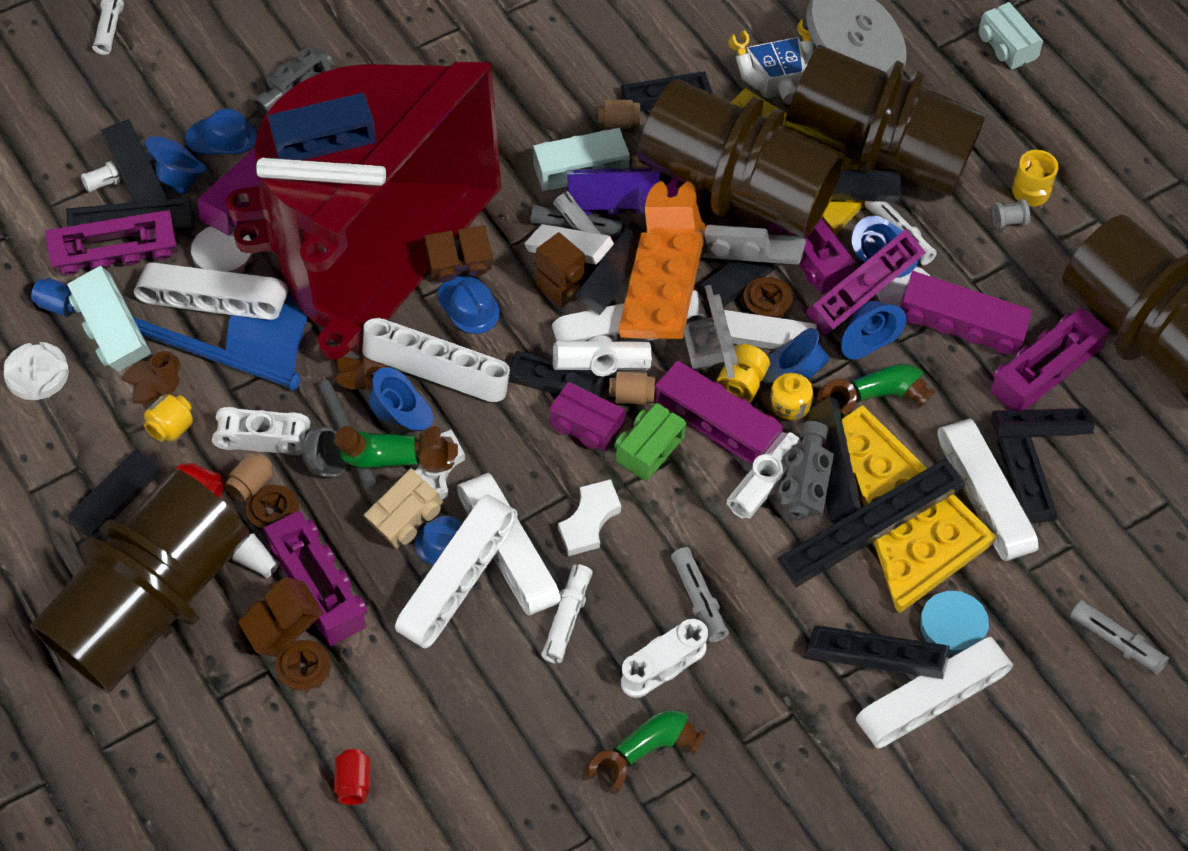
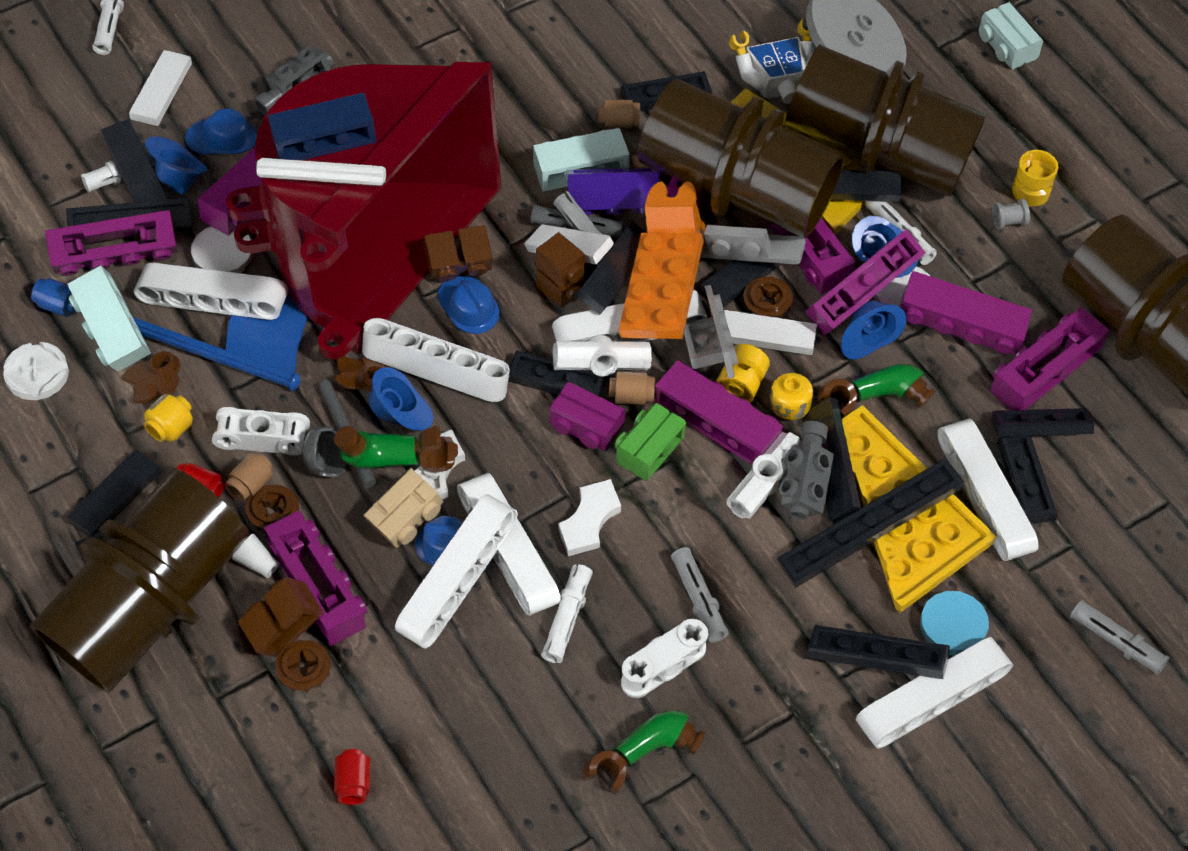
blue piece [761,328,829,384] -> none
none -> white tile [129,50,192,126]

